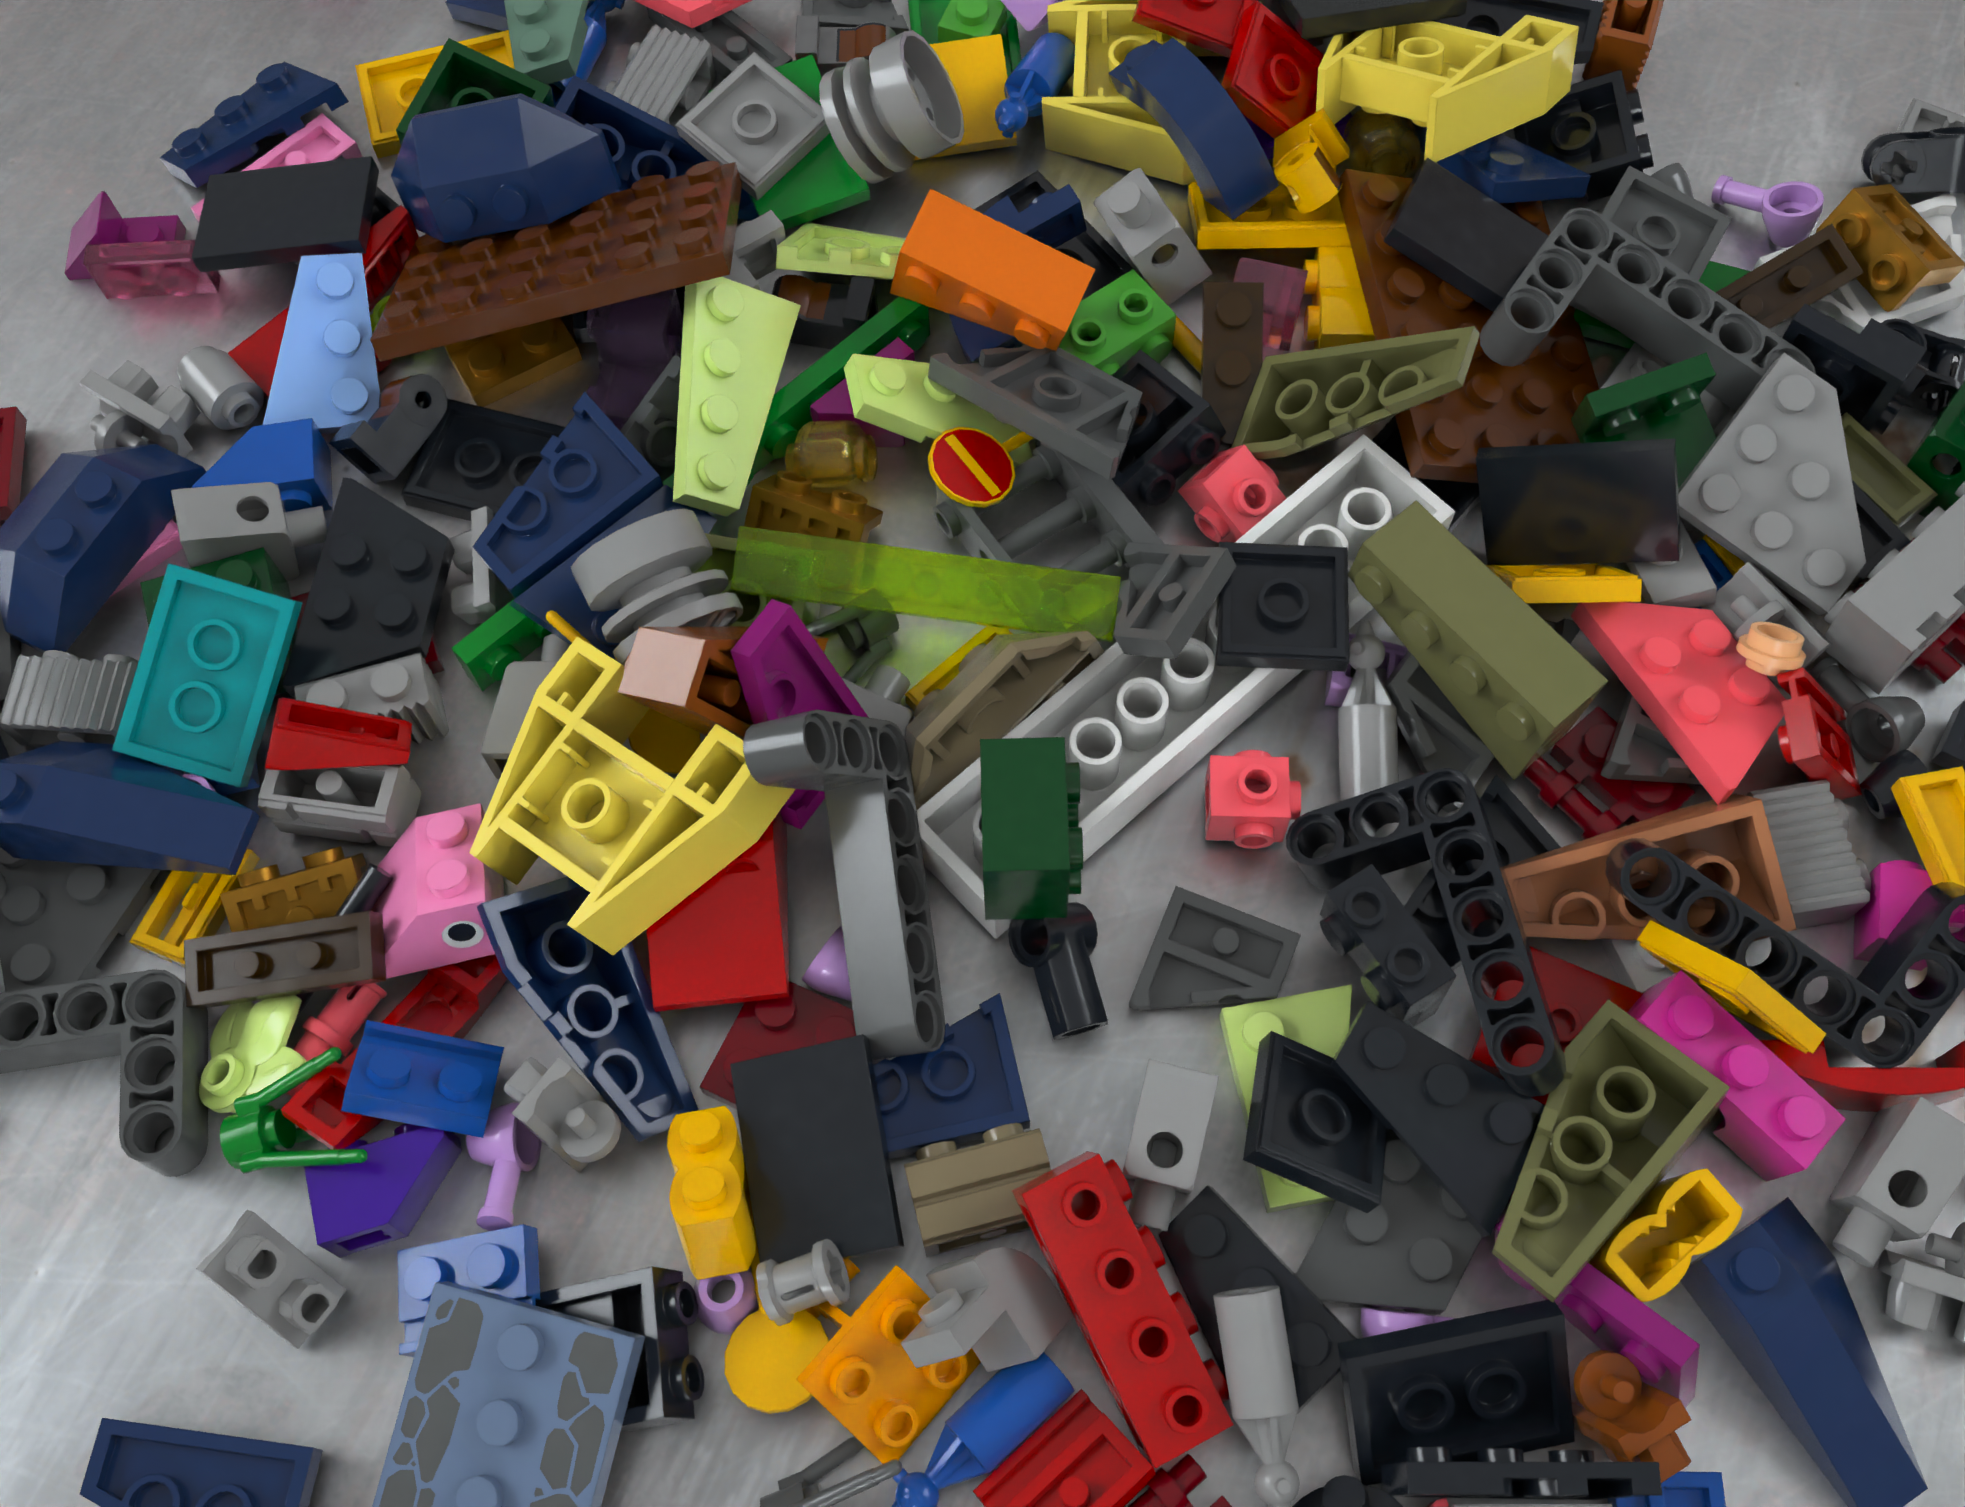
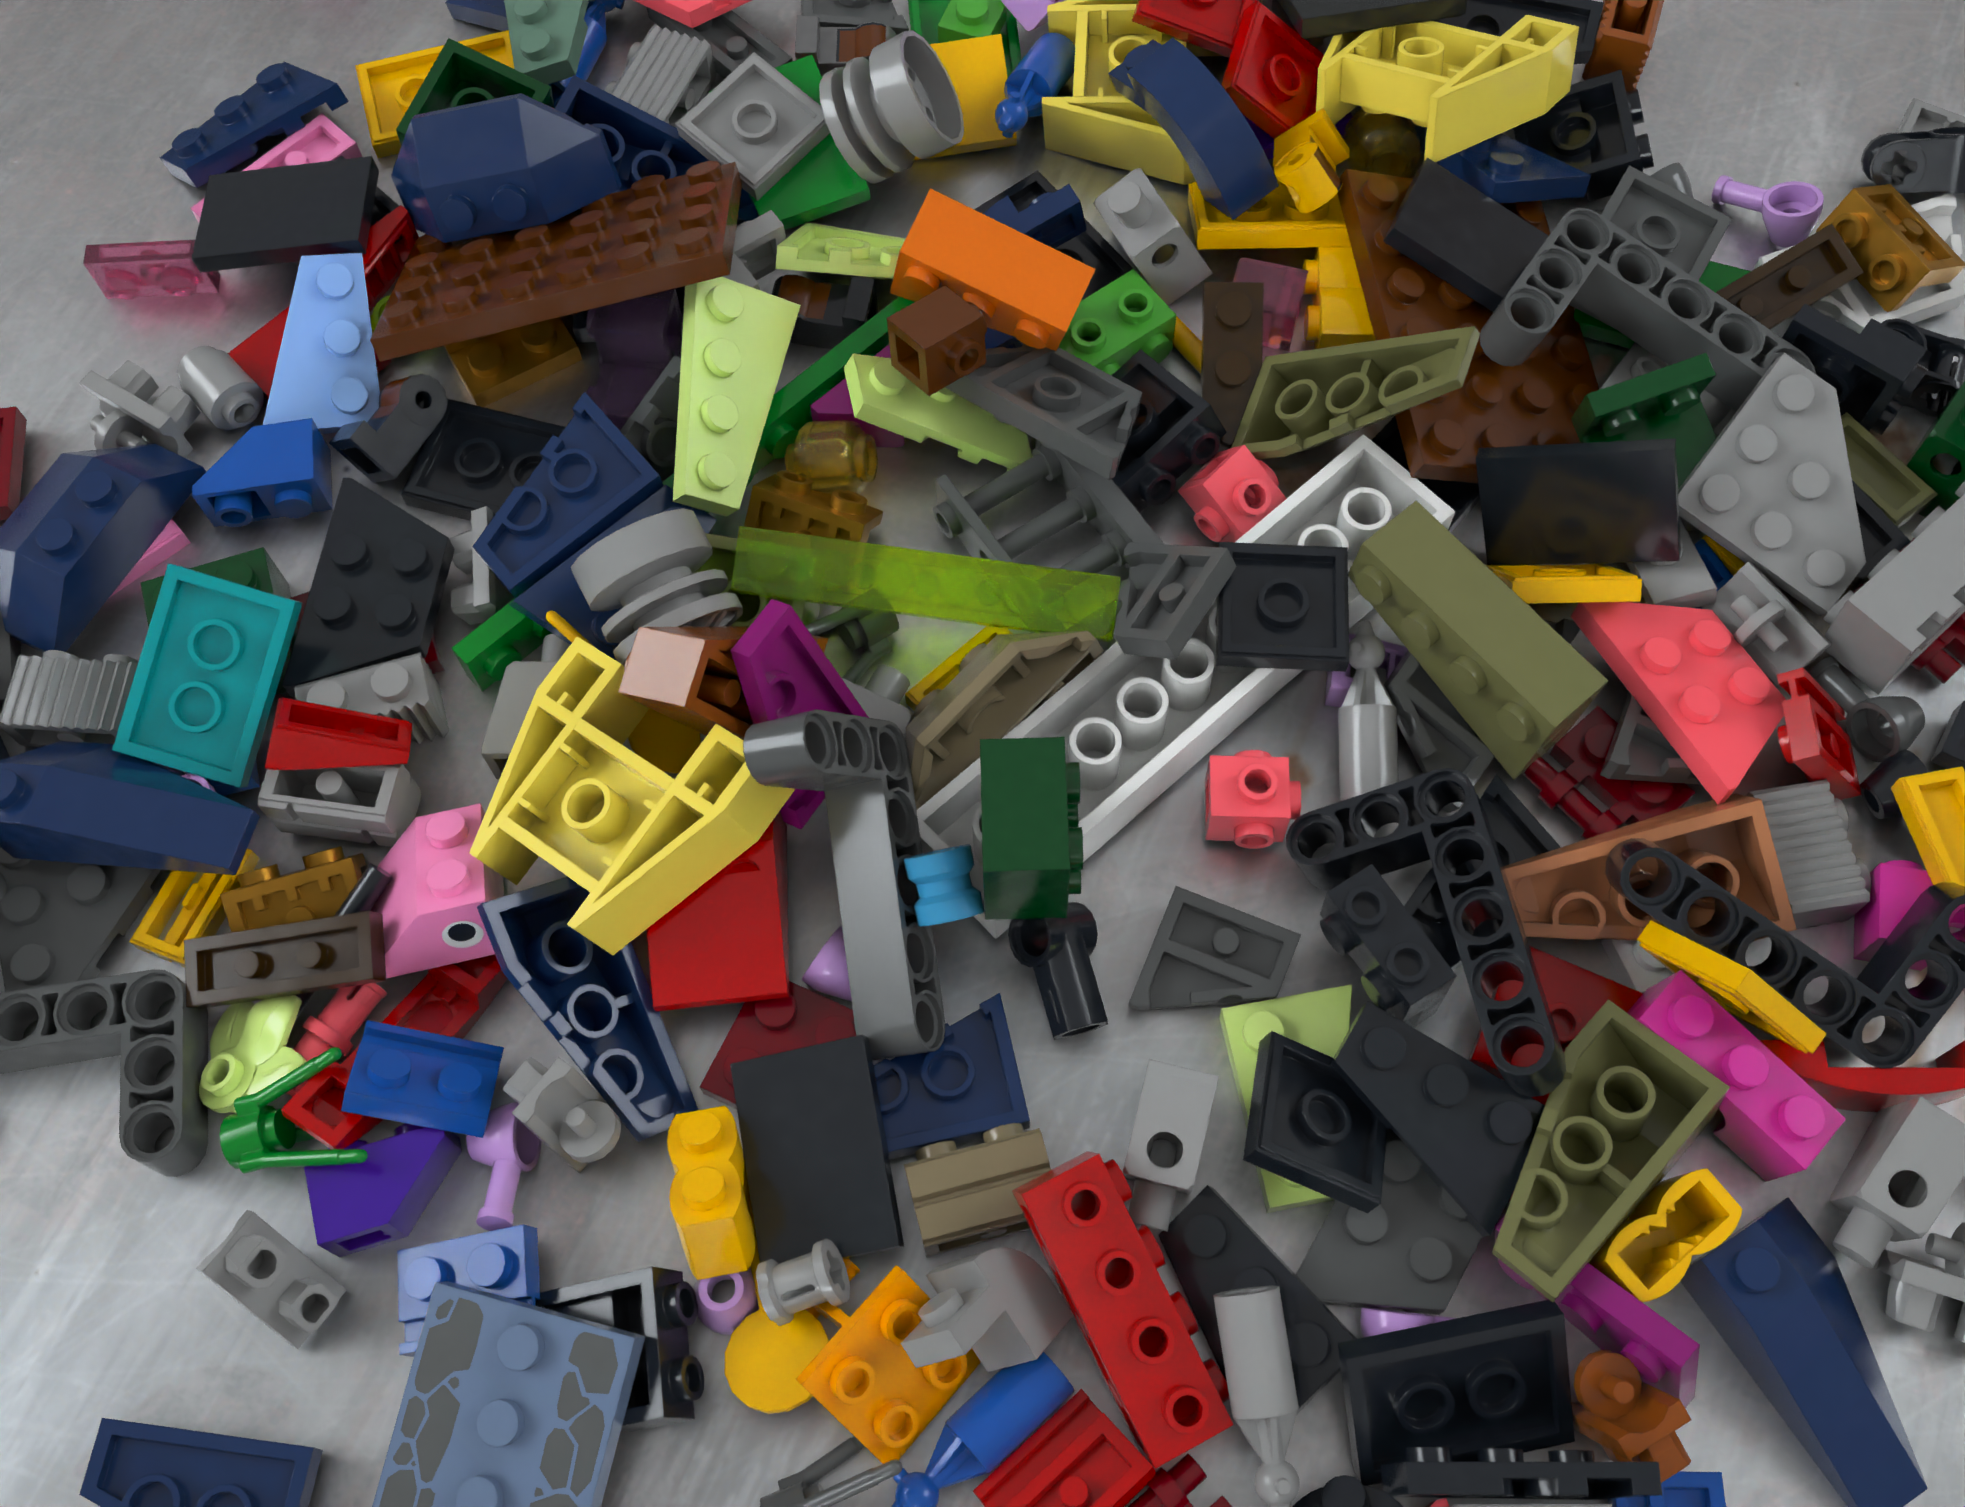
magenta slope [64,191,186,280] -> none
light grey torso [171,482,328,581] -> none
red piece [928,427,1034,508] -> none
light nougat plate [1736,622,1806,676] -> none
none -> reddish brown brick [887,286,987,396]
none -> dark azure wheel [903,844,985,927]

